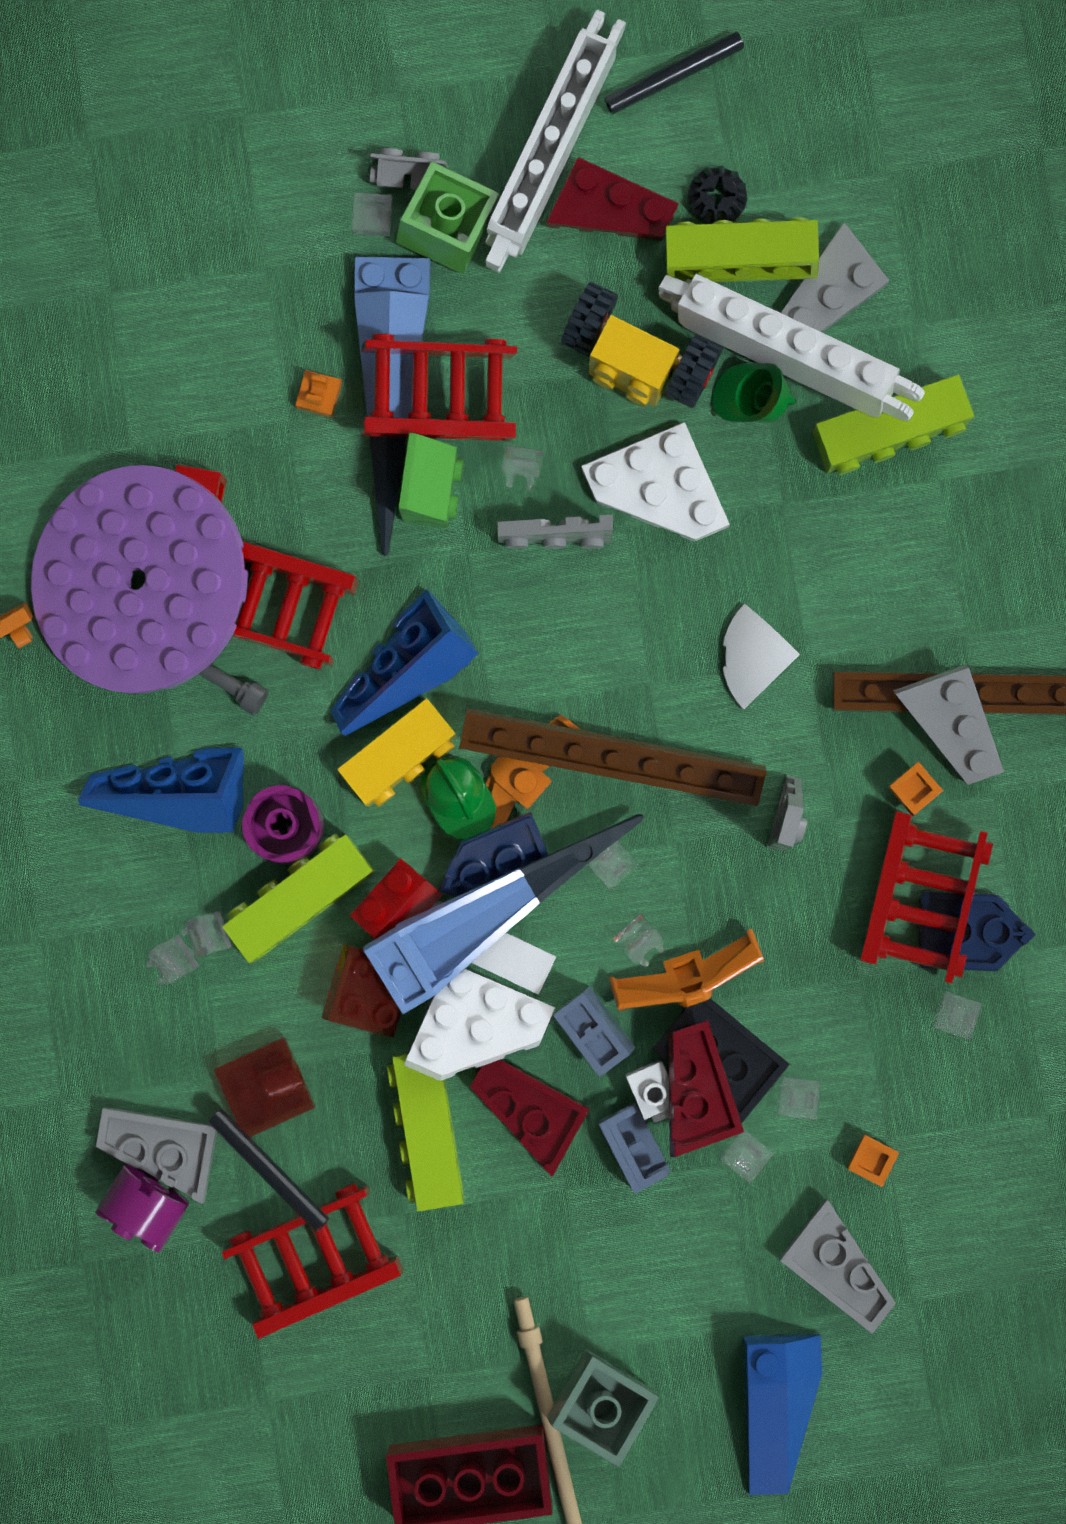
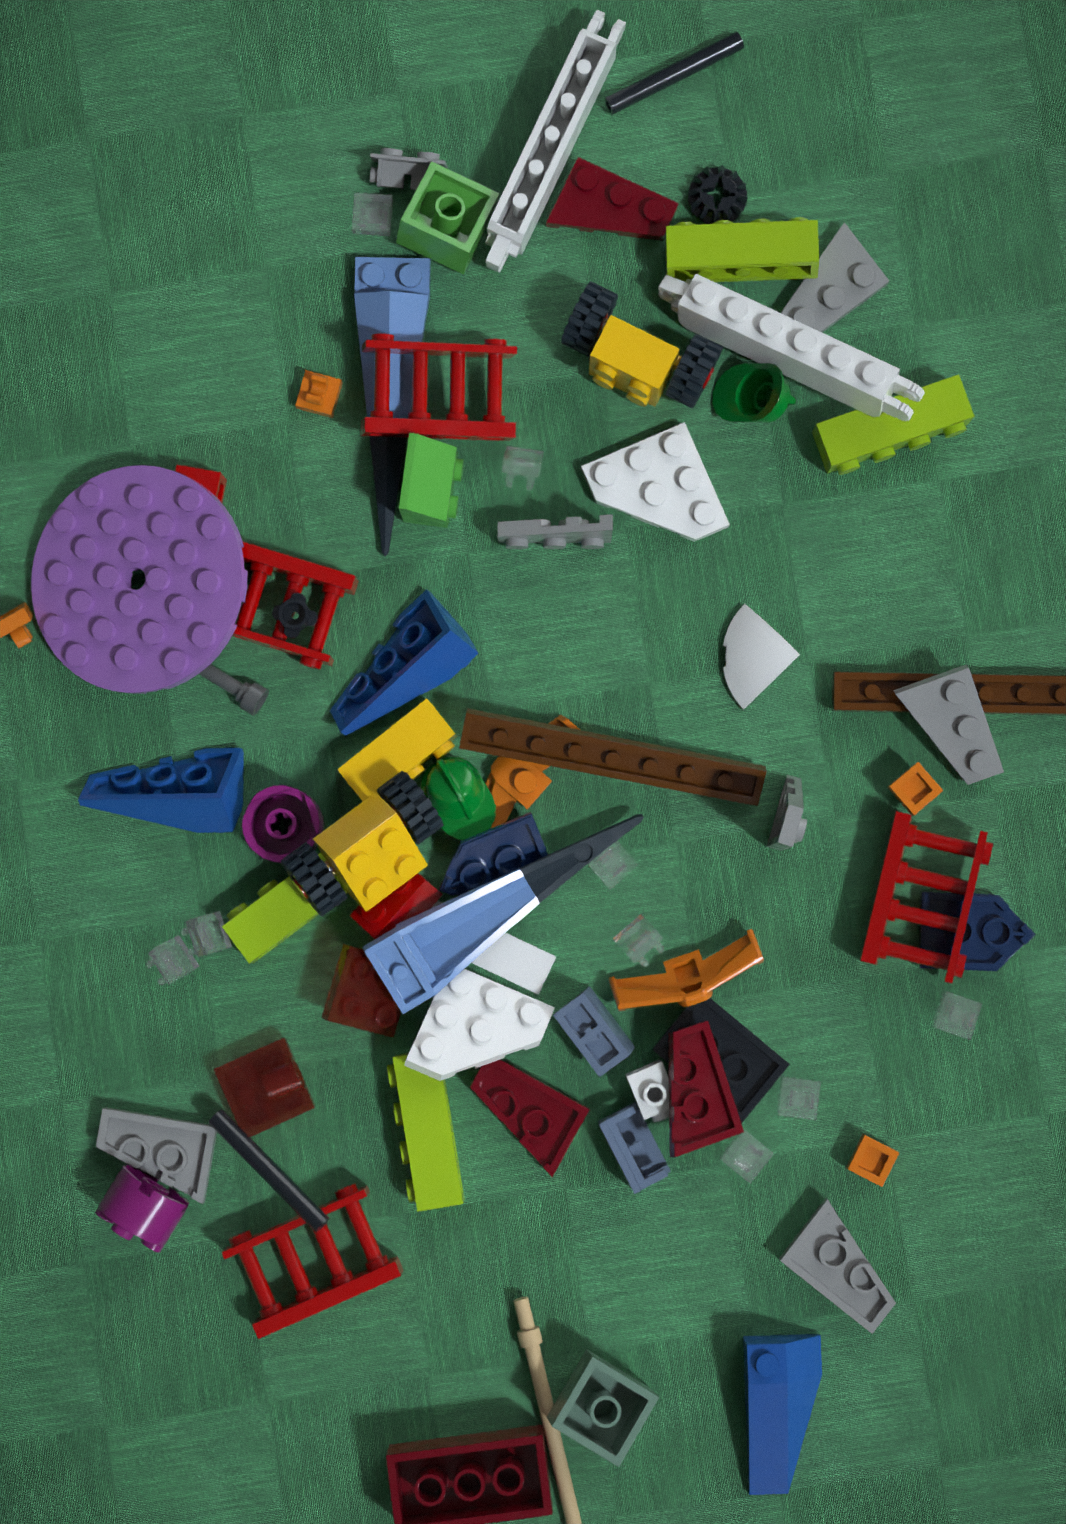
none -> black plate [272,593,318,638]
none -> yellow brick [280,771,444,917]

